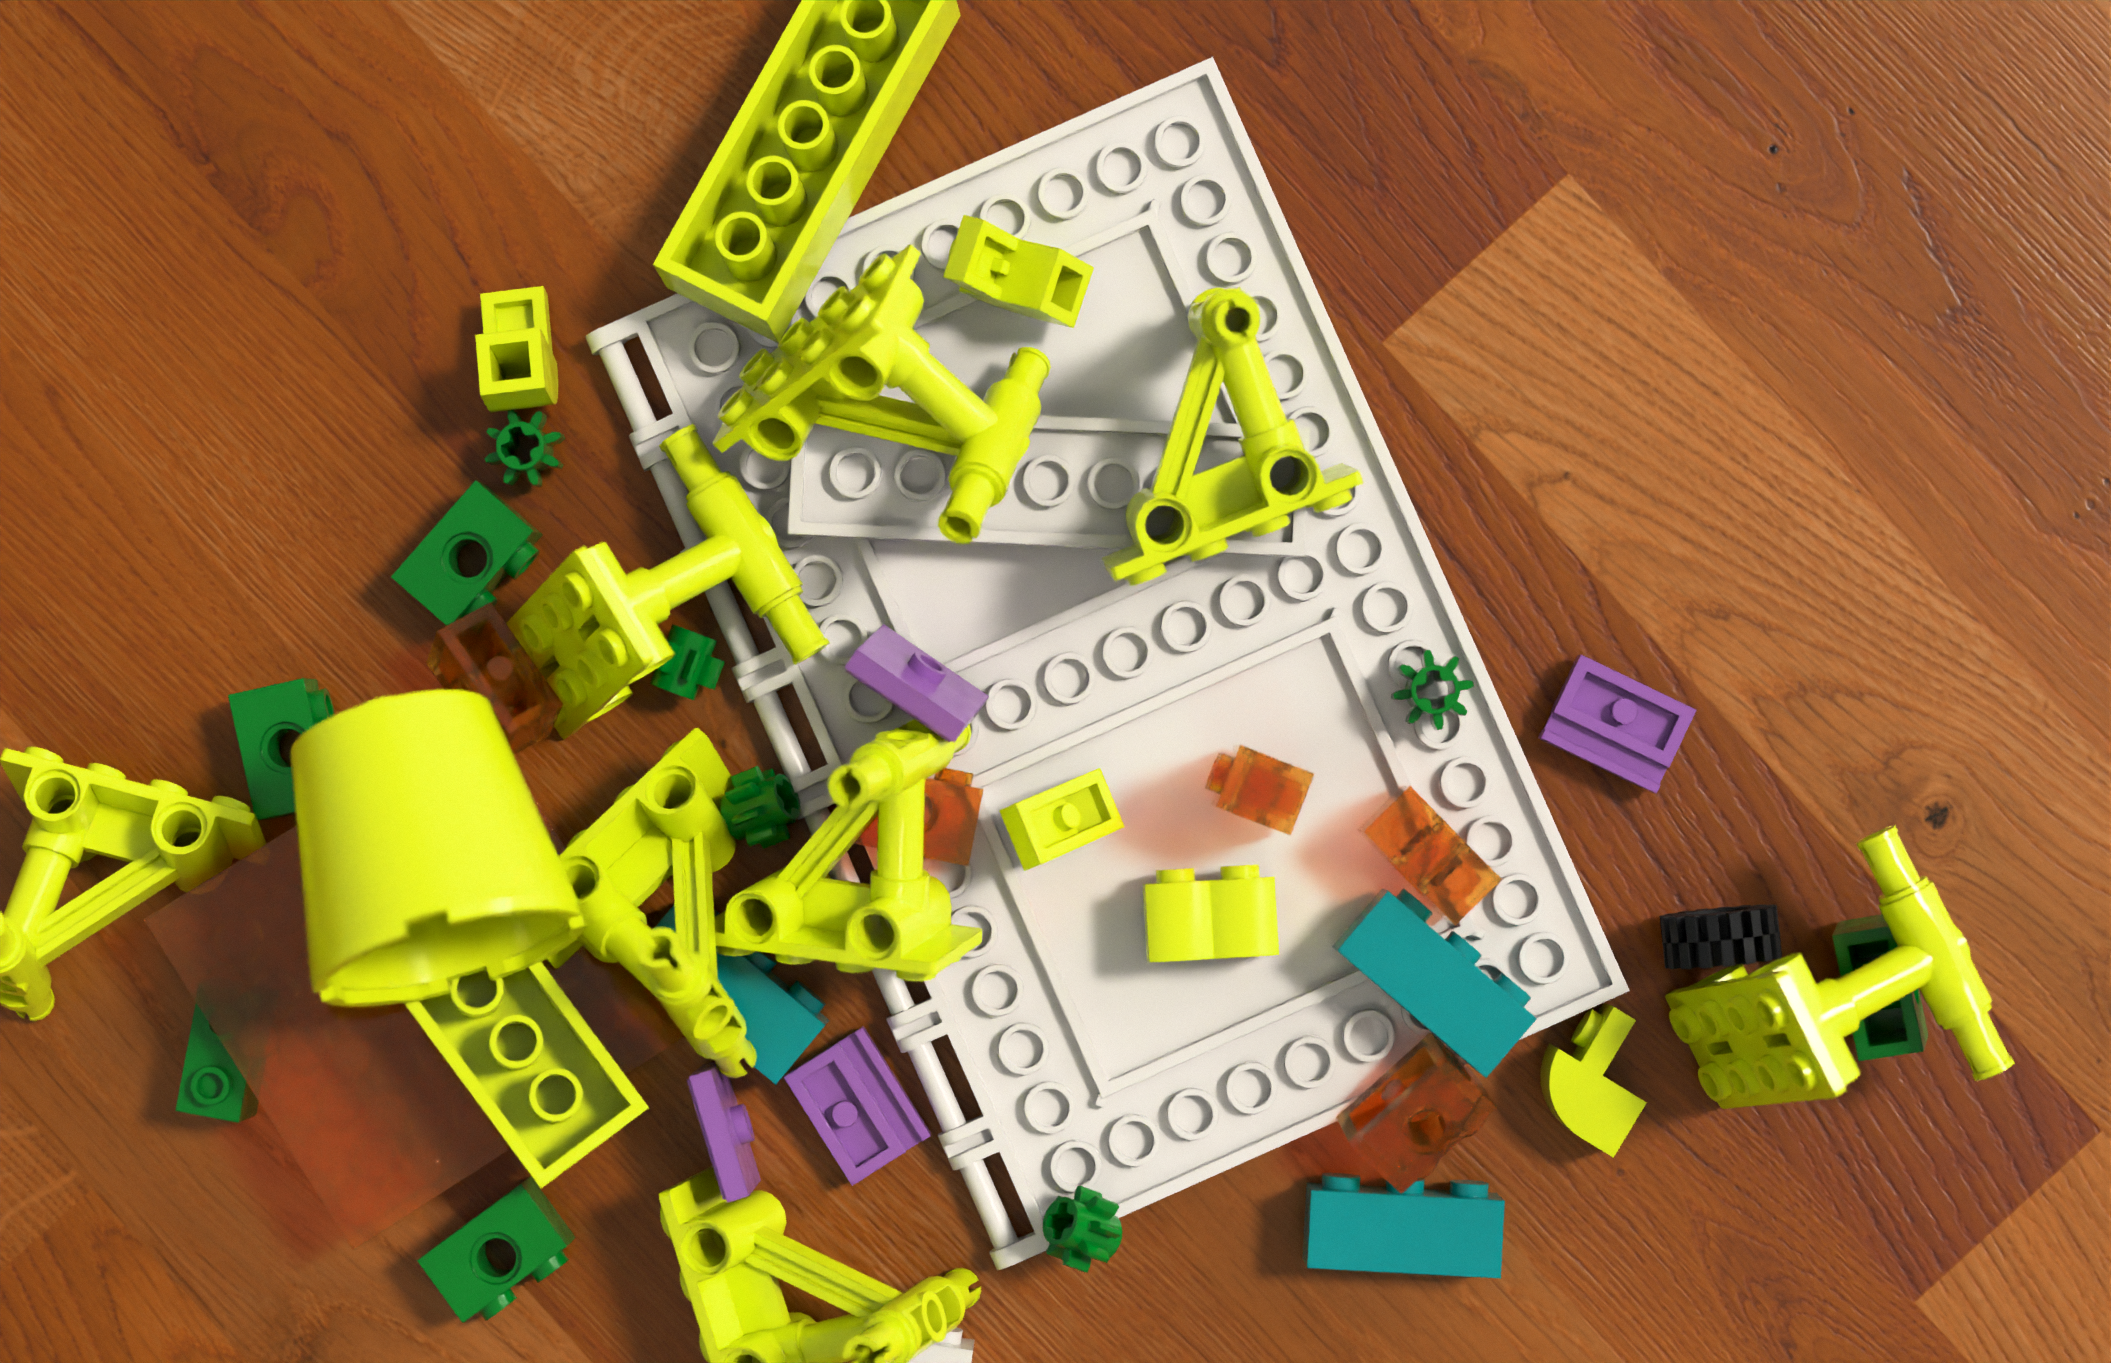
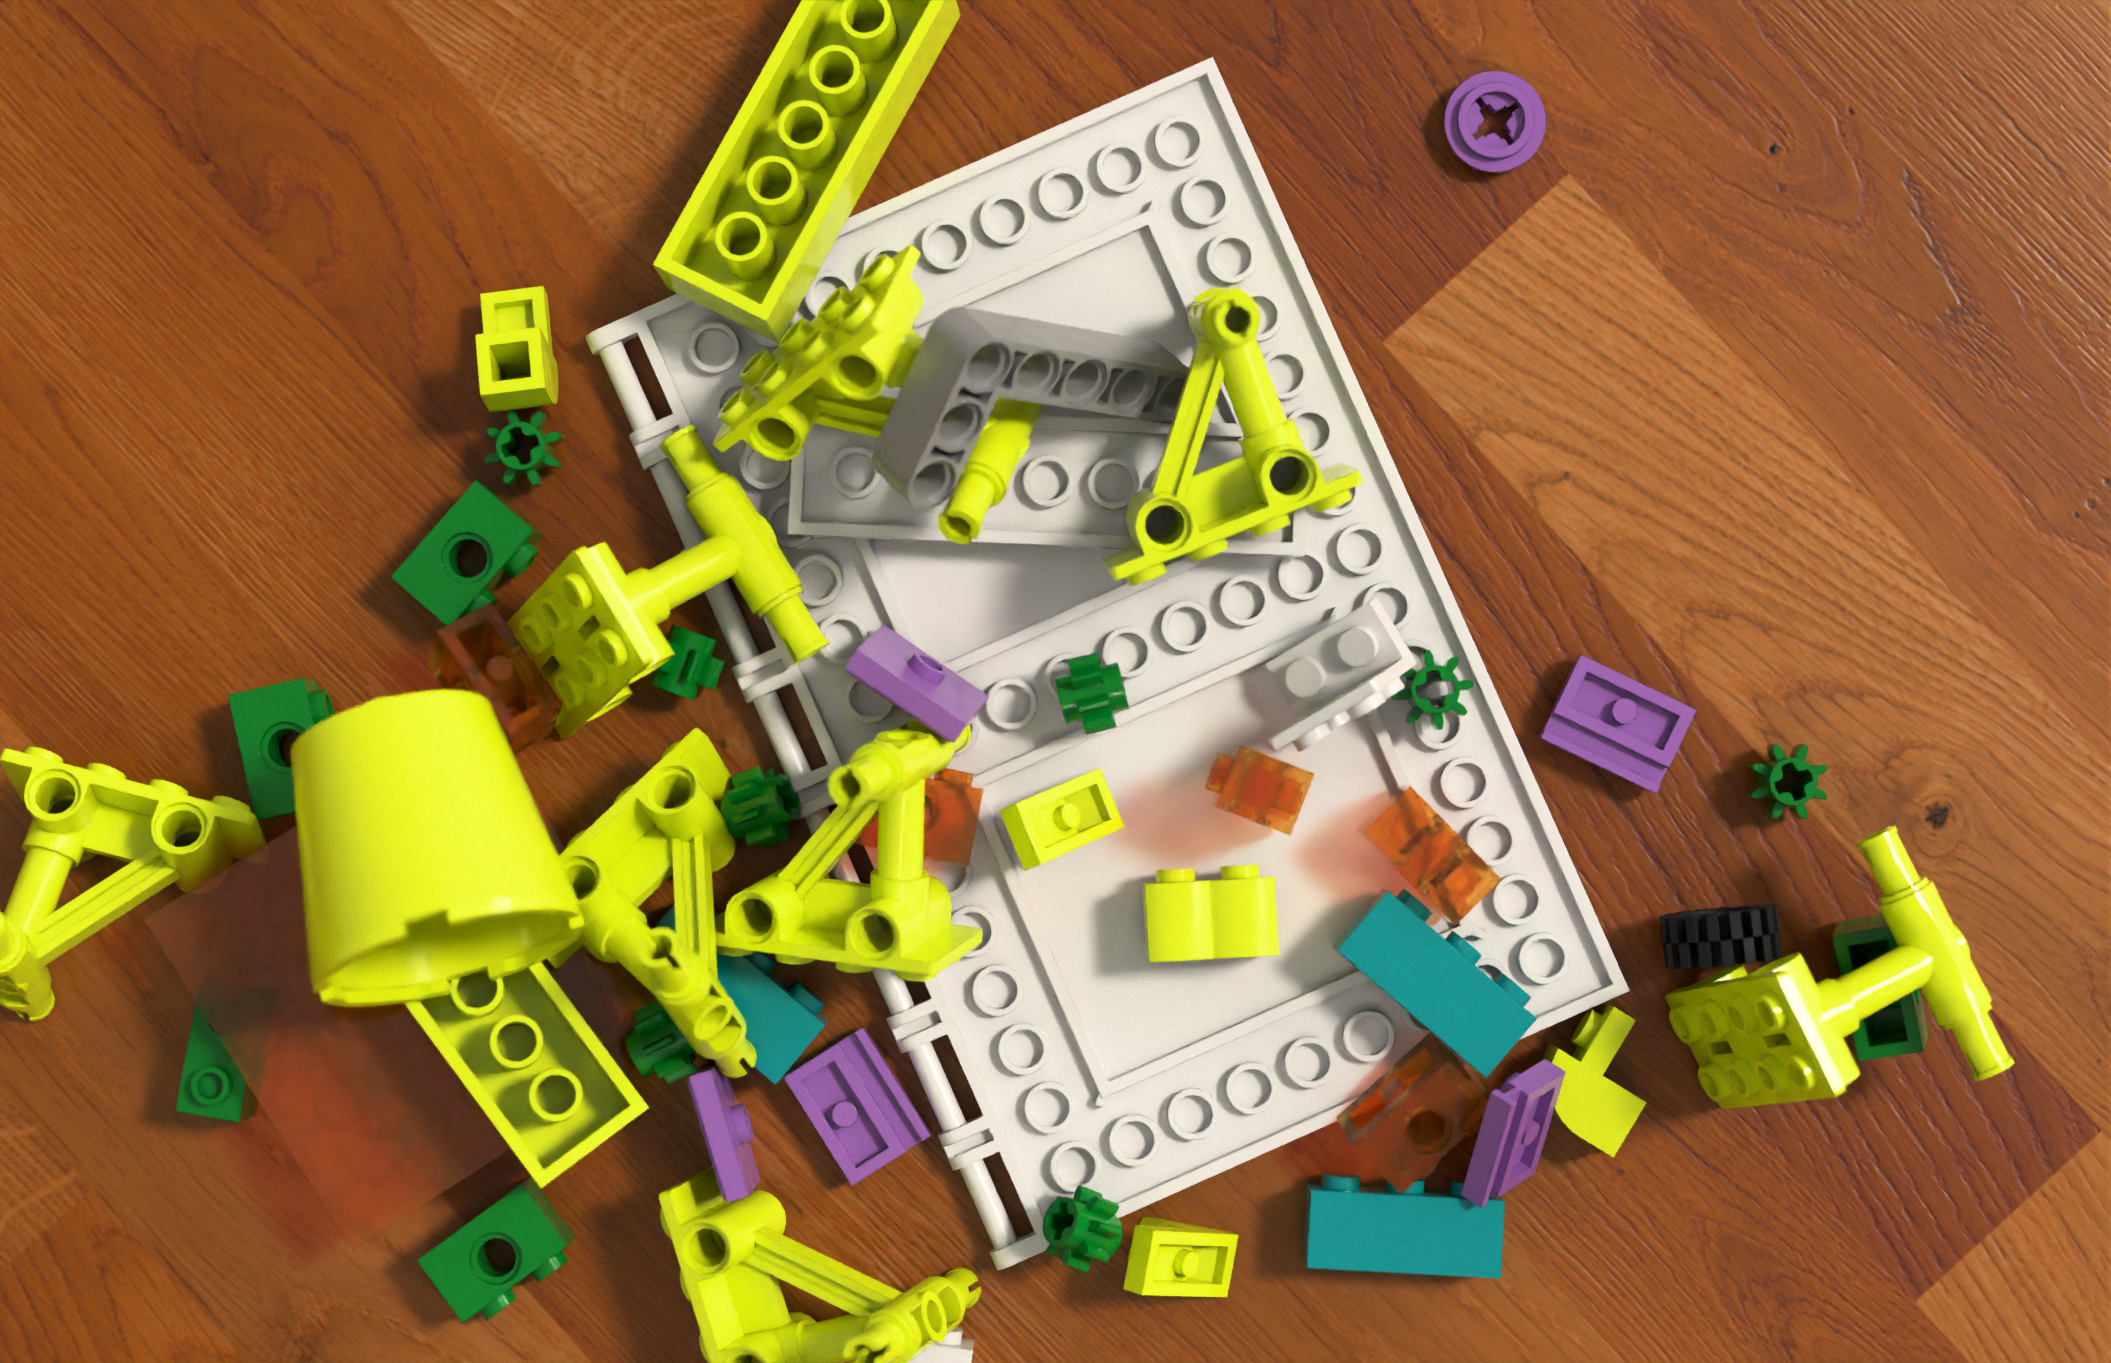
neon yellow brick [943,215,1094,328] -> none
none -> green gear [624,1000,697,1084]
none -> light grey beam [872,307,1189,510]
none -> green gear [1055,652,1129,734]
none -> neon yellow slope [1123,1217,1239,1297]
none -> white bracket [1265,597,1417,752]
none -> medium lavender gear [1443,71,1546,174]
none -> medium lavender plate [1461,1059,1566,1208]
none -> green gear [1747,744,1828,819]

